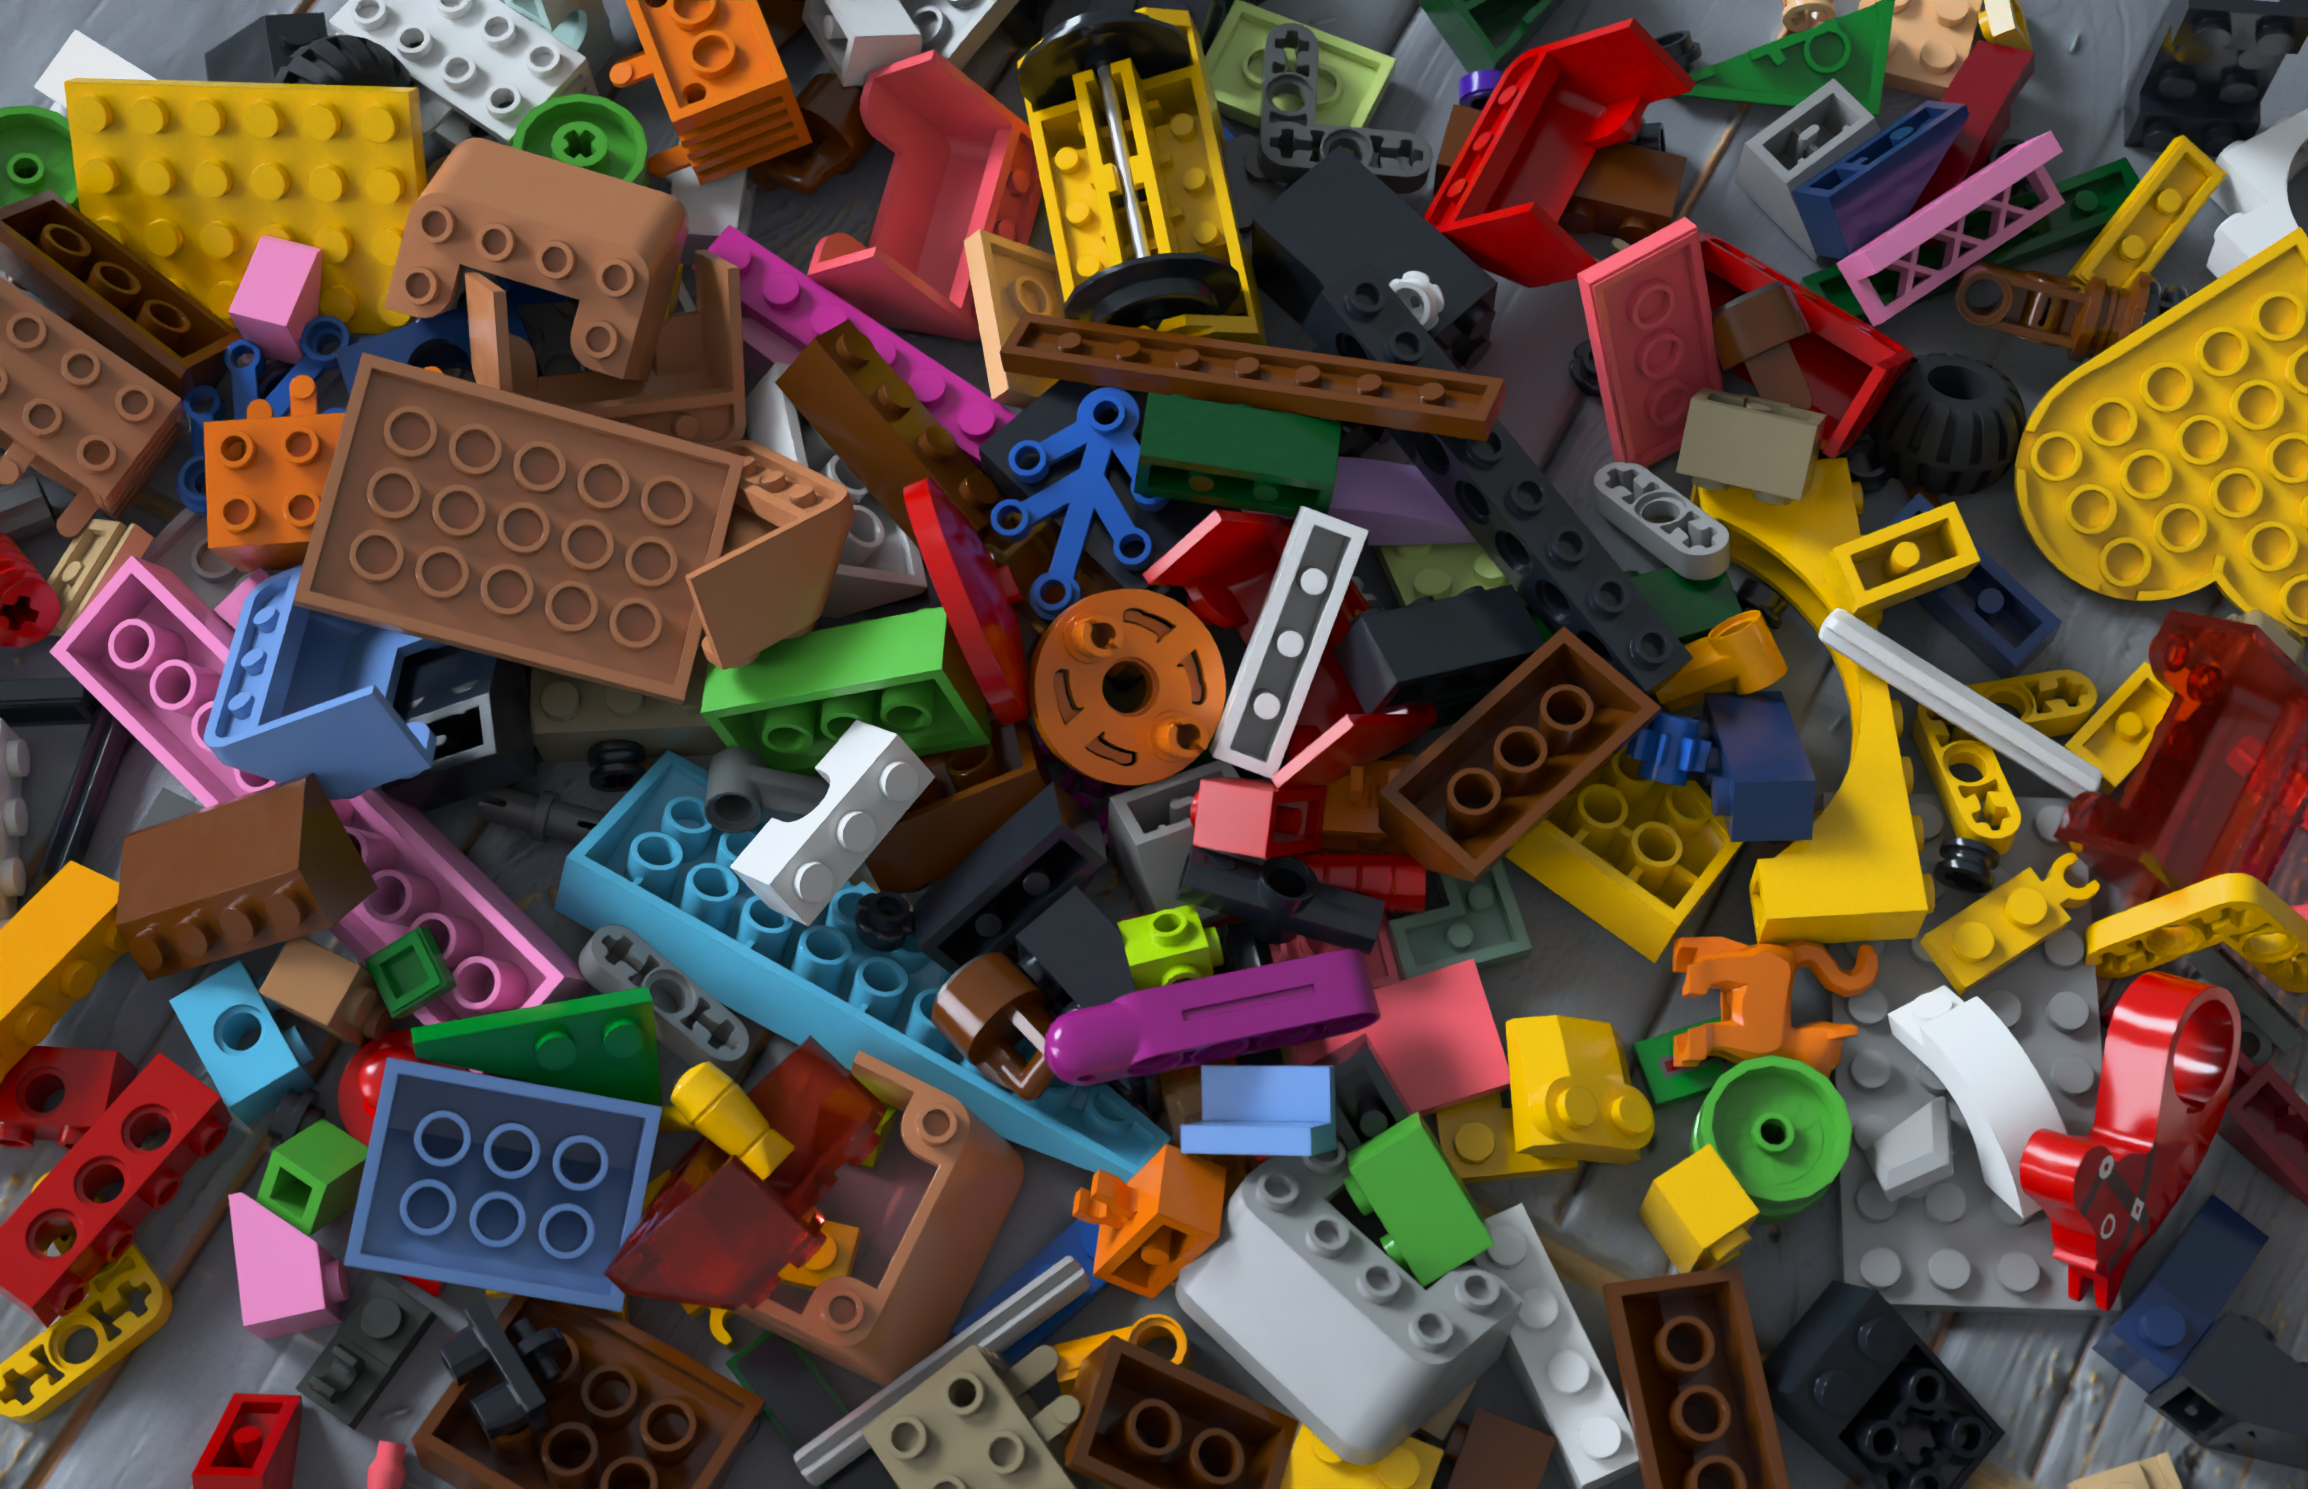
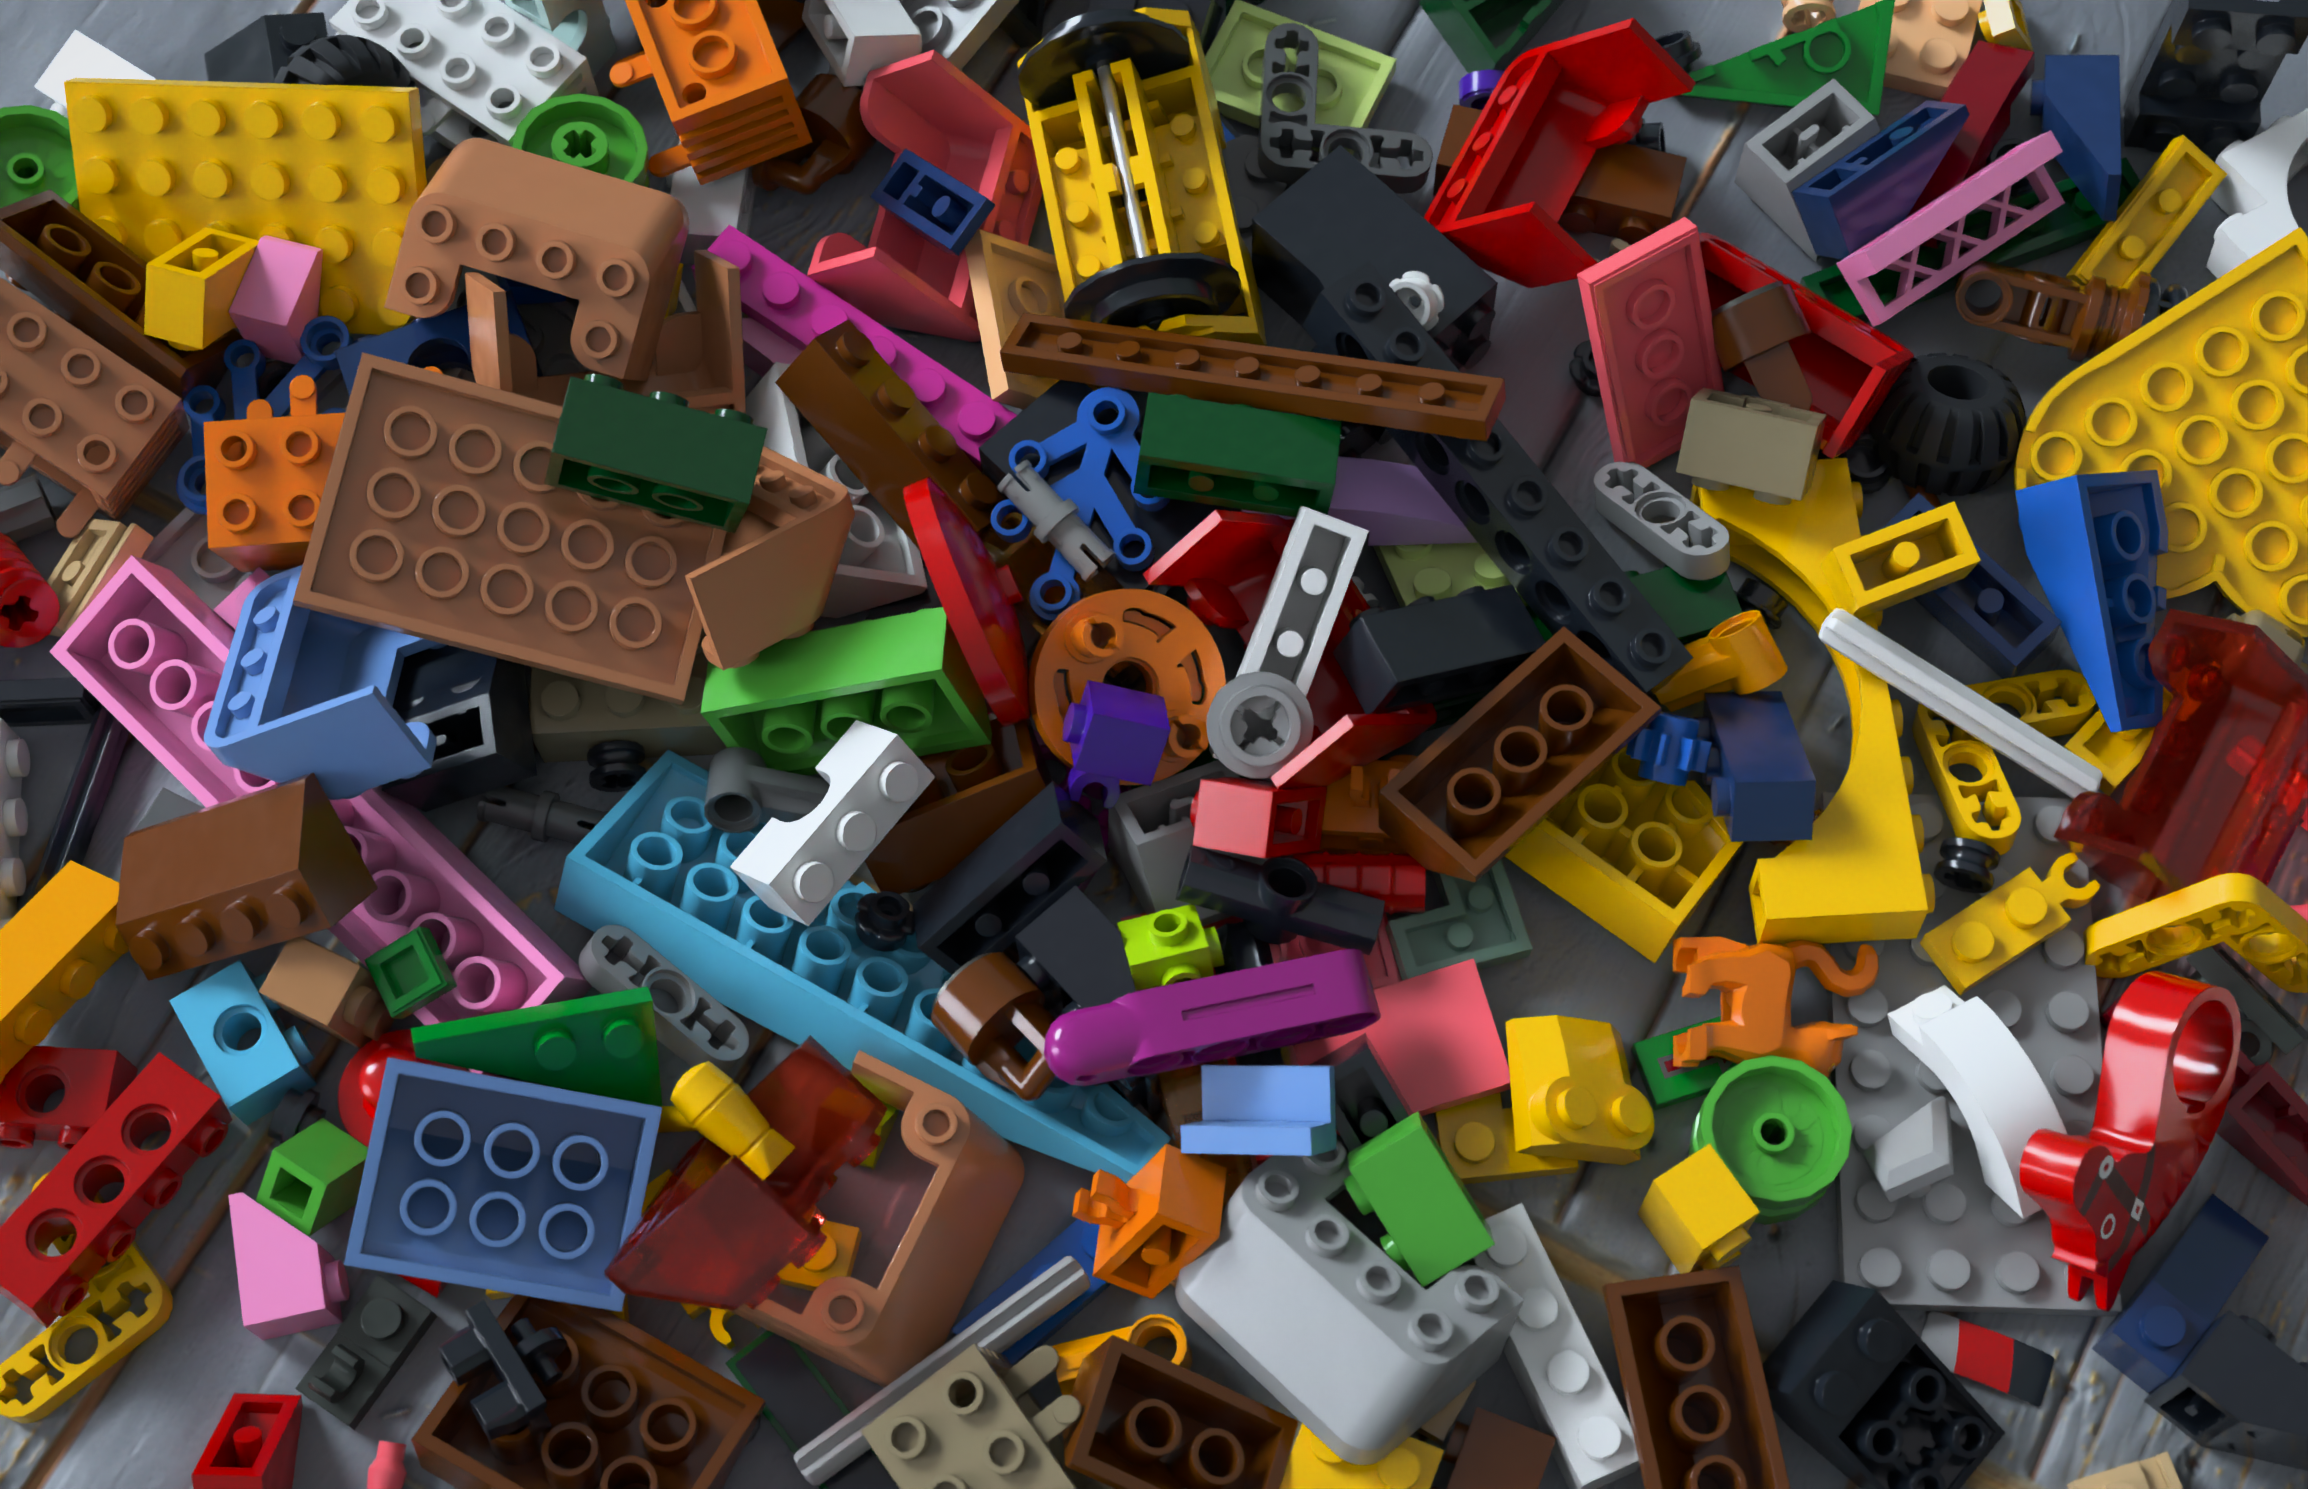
none -> yellow brick [144,227,259,351]
none -> dark green brick [544,374,768,533]
none -> dark blue slope [870,148,995,256]
none -> light grey pin [997,460,1116,582]
none -> dark purple brick [1062,680,1171,809]
none -> light grey gear [1206,671,1314,779]
none -> sticker [1921,1311,2054,1407]
none -> blue wedge [2015,470,2168,733]
none -> dark blue slope [2030,55,2121,221]

